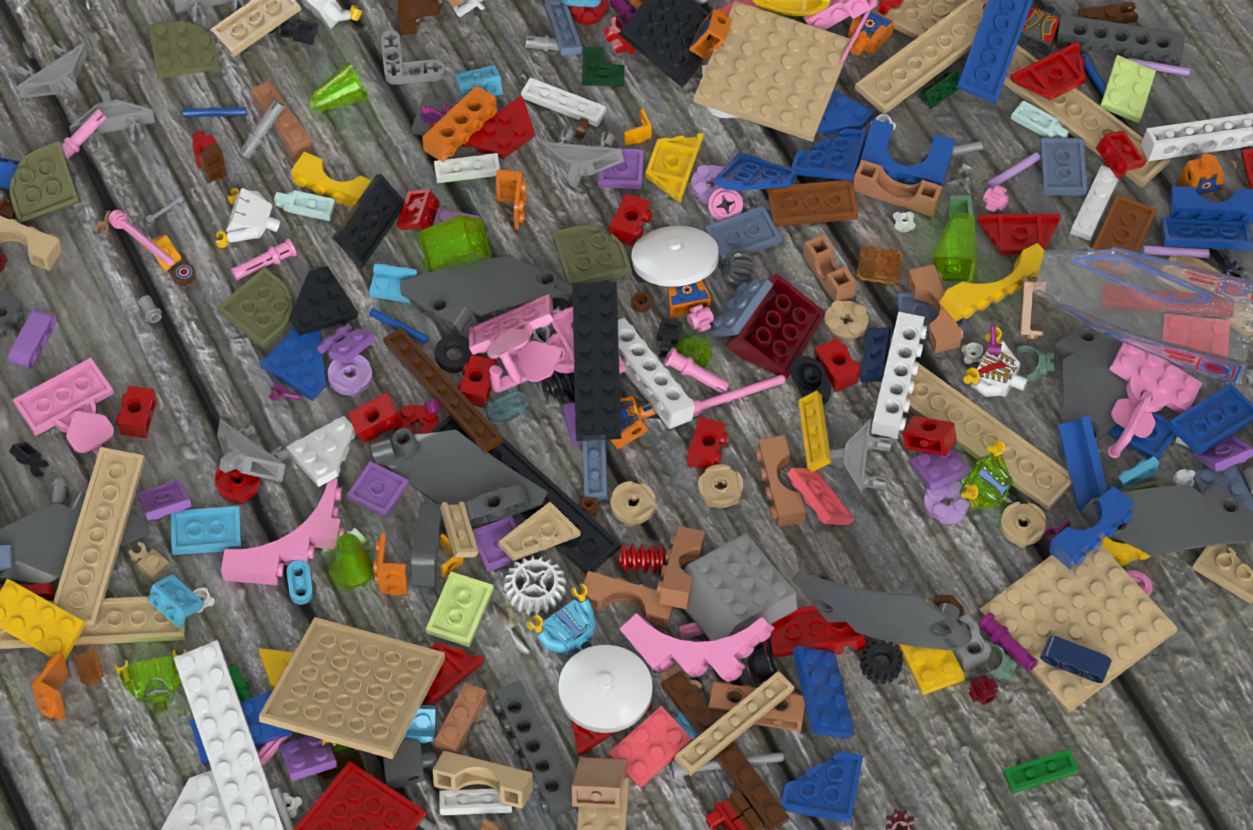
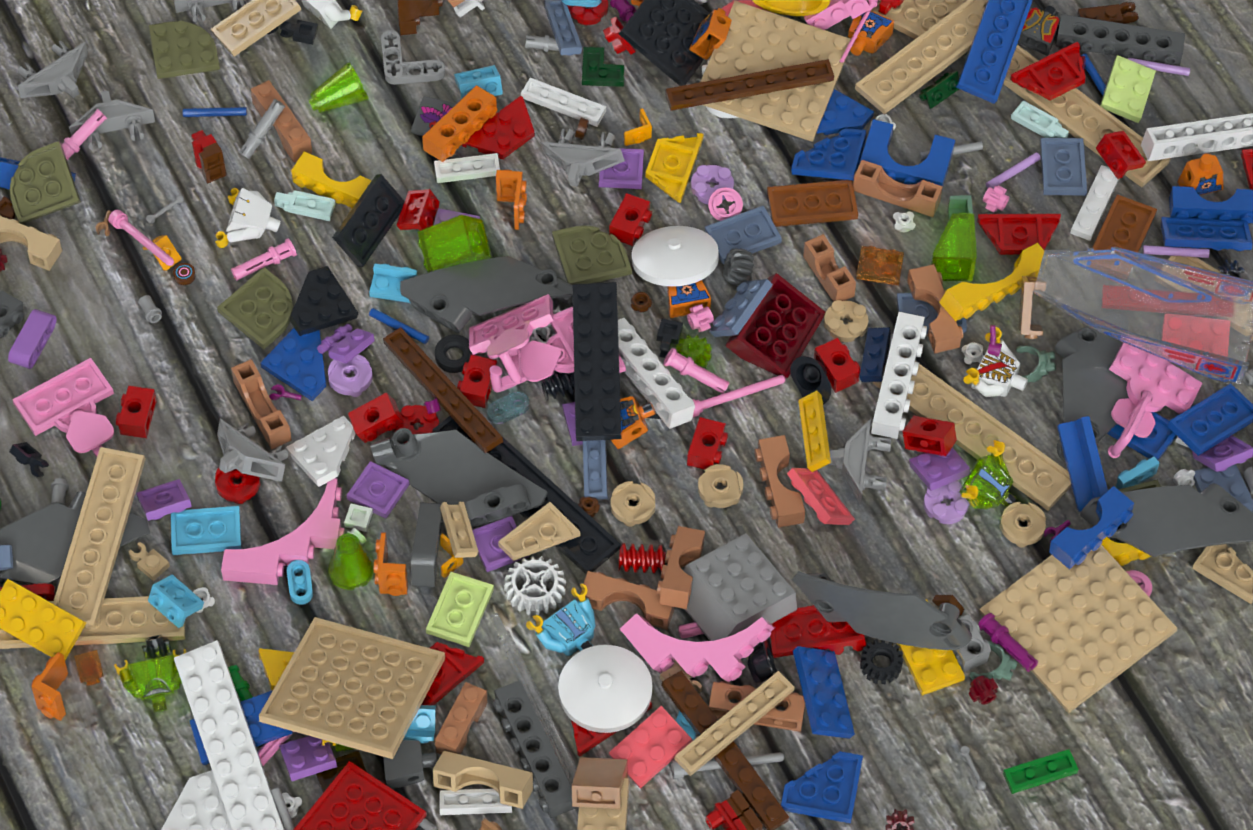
blue plate [715,152,798,191] -> none
dark blue beam [1040,635,1112,683] -> none
none -> black gear [142,635,172,663]
none -> nougat arch [231,359,292,450]
none -> white plate [344,504,373,532]
none -> reddish brown plate [665,59,835,111]

